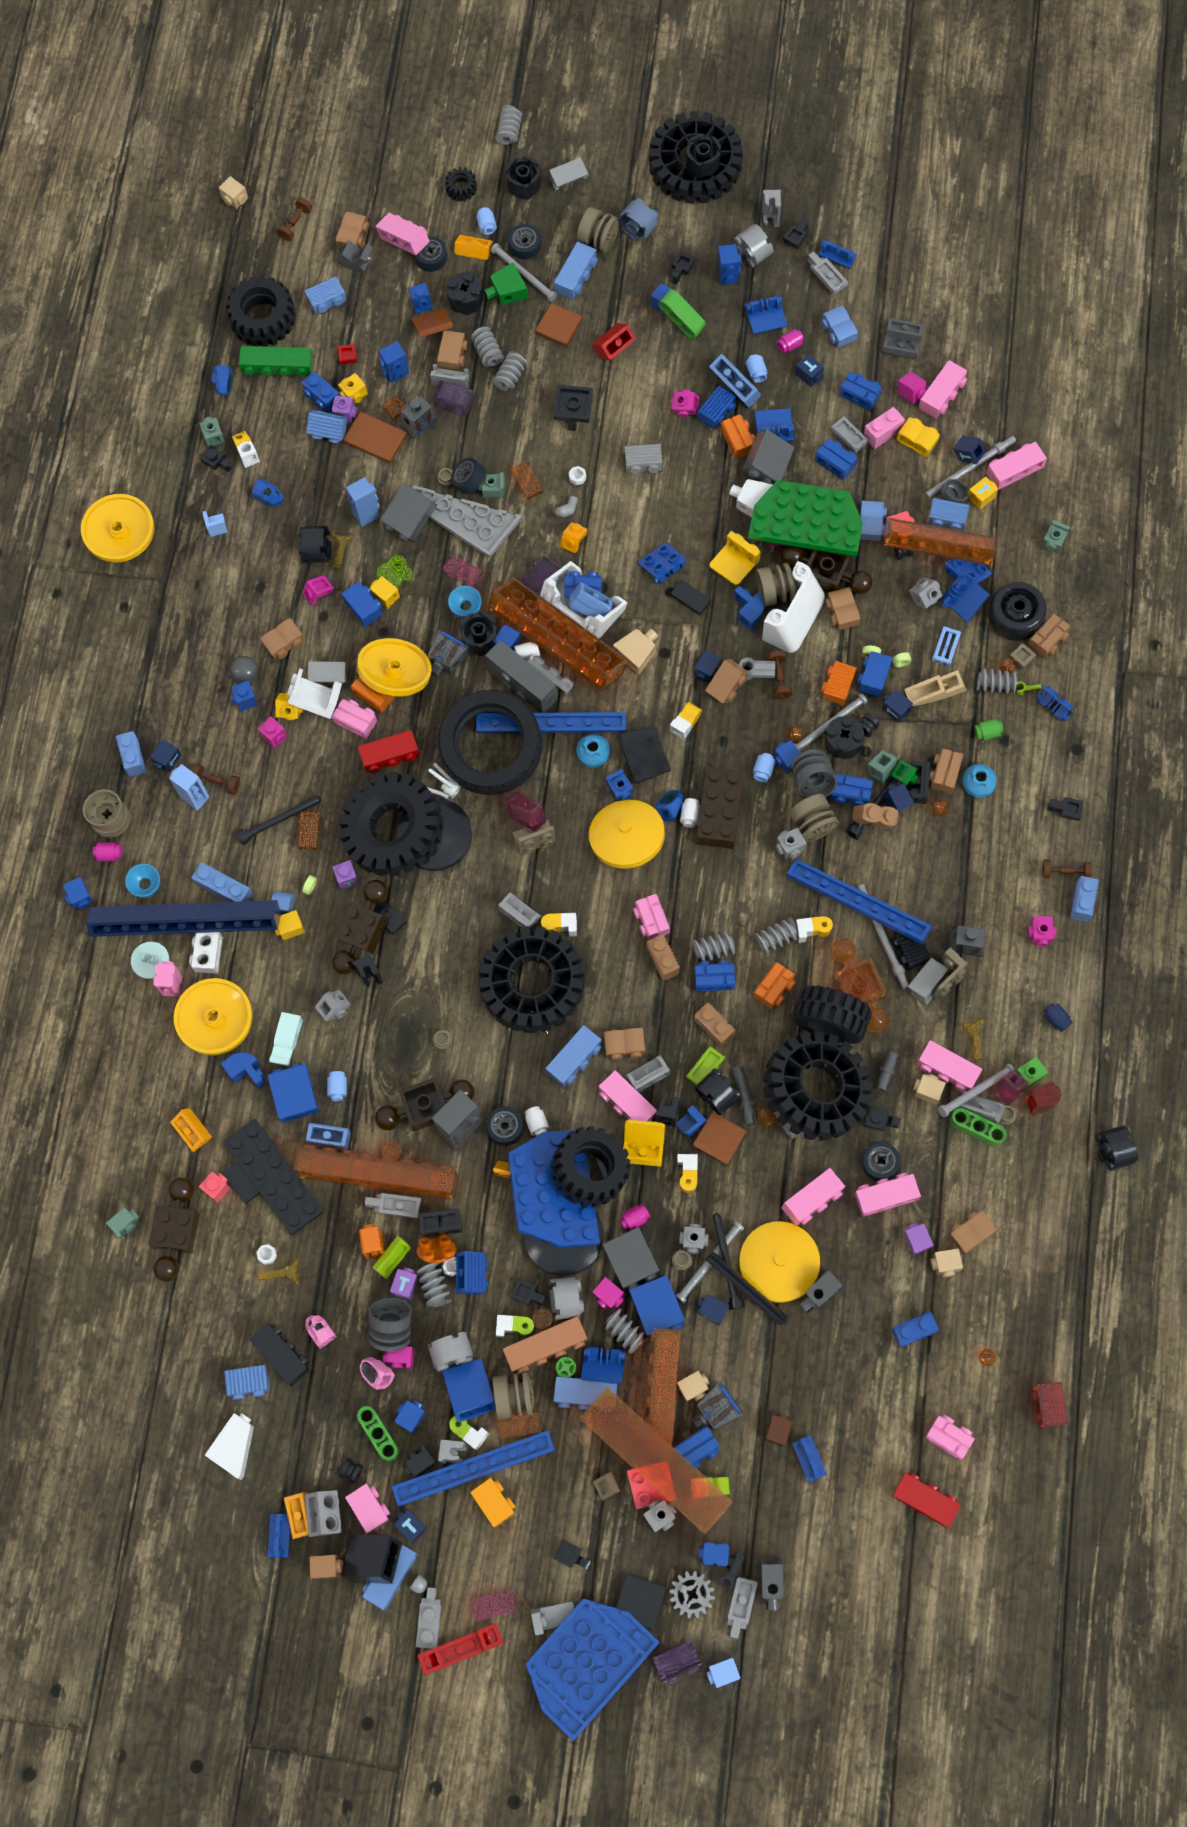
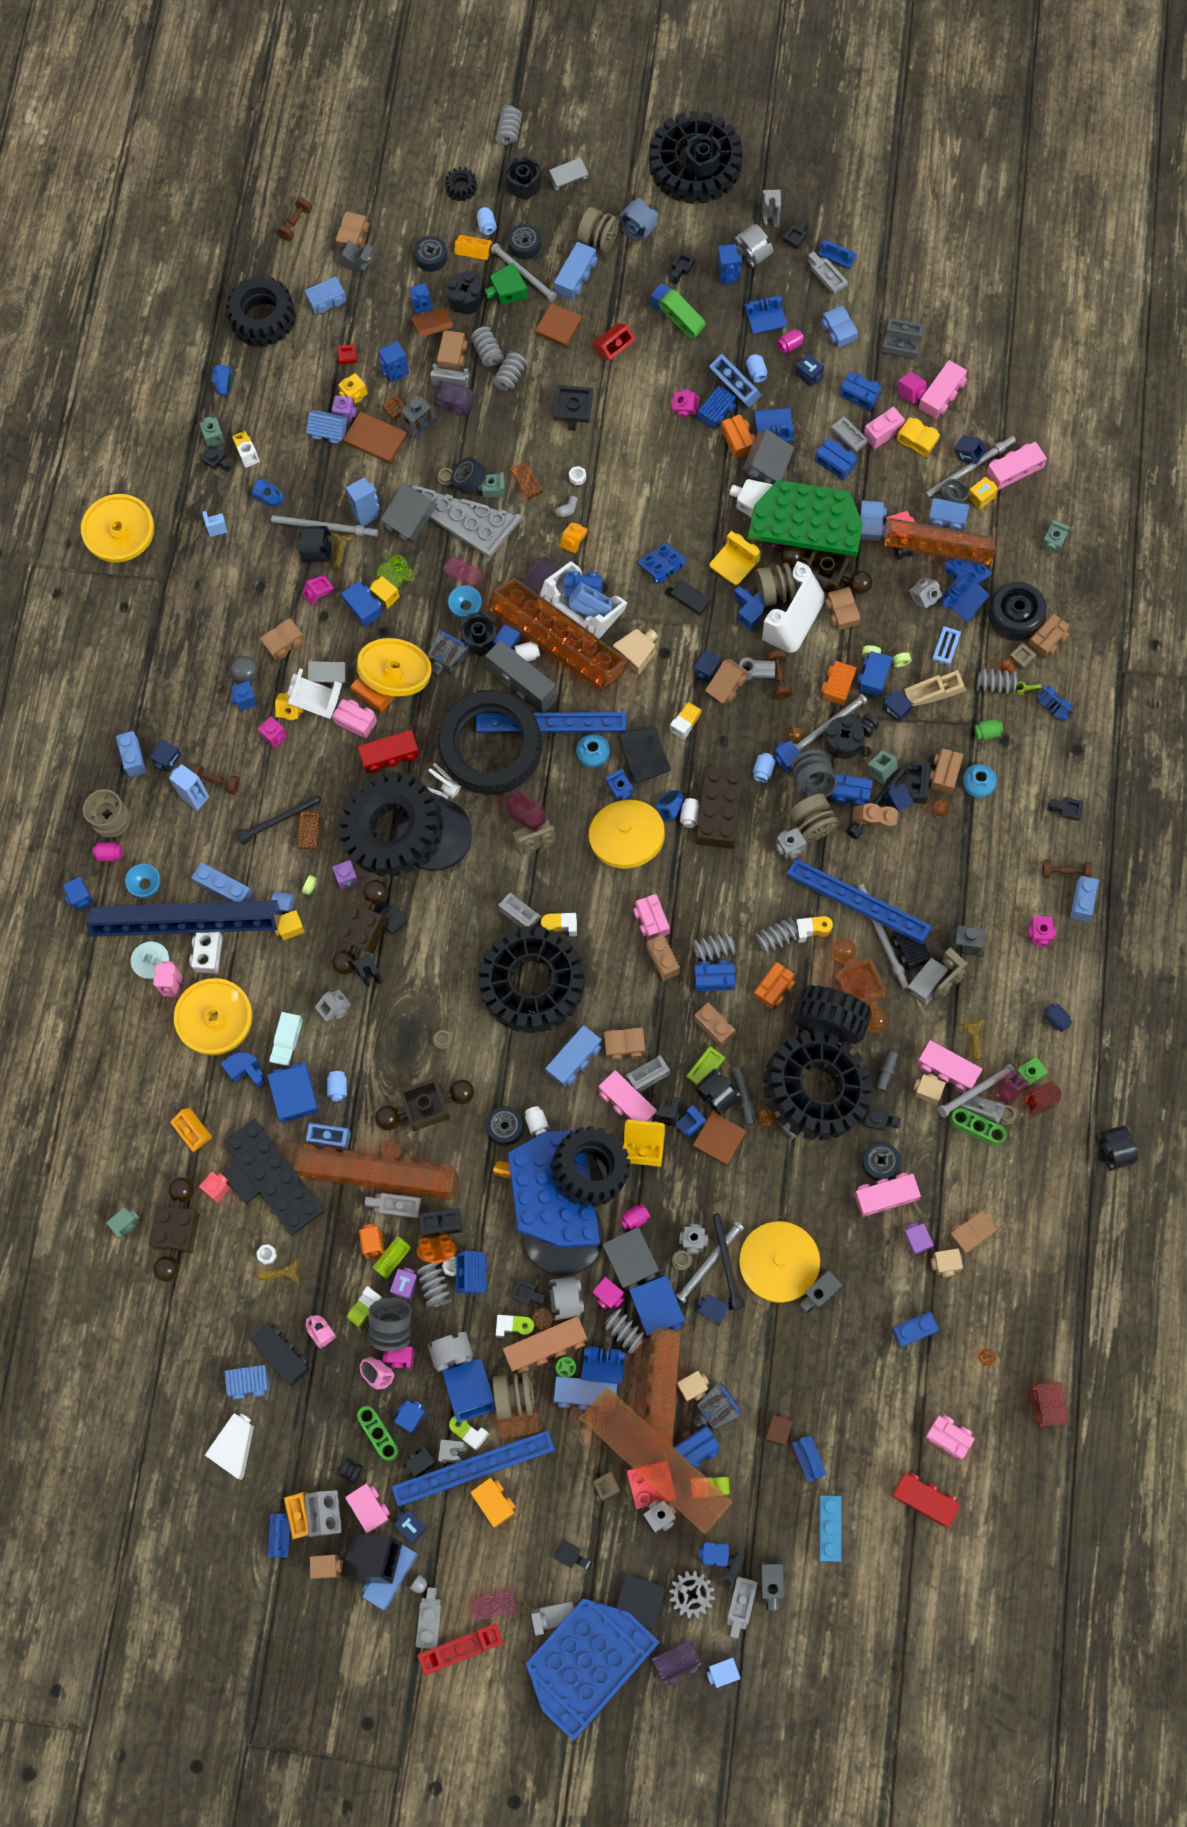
tan brick [219,176,248,209] -> none
green brick [239,346,314,377] -> none
blue brick [301,371,340,414] -> none
bright pink brick [375,213,430,255] -> none
dark grey brick [432,1089,483,1151] -> none
light grey hinge [527,655,574,693] -> none
light grey brick [625,444,662,474] -> none
leg [677,1154,698,1193] -> none
black axle [706,1252,787,1325] -> none
bright pink brick [781,1168,845,1227] -> none
green tile [891,760,918,785] -> none
none -> light grey bar [271,515,379,537]
none -> lime leg [347,1286,383,1328]
none -> dark azure brick [818,1496,841,1562]

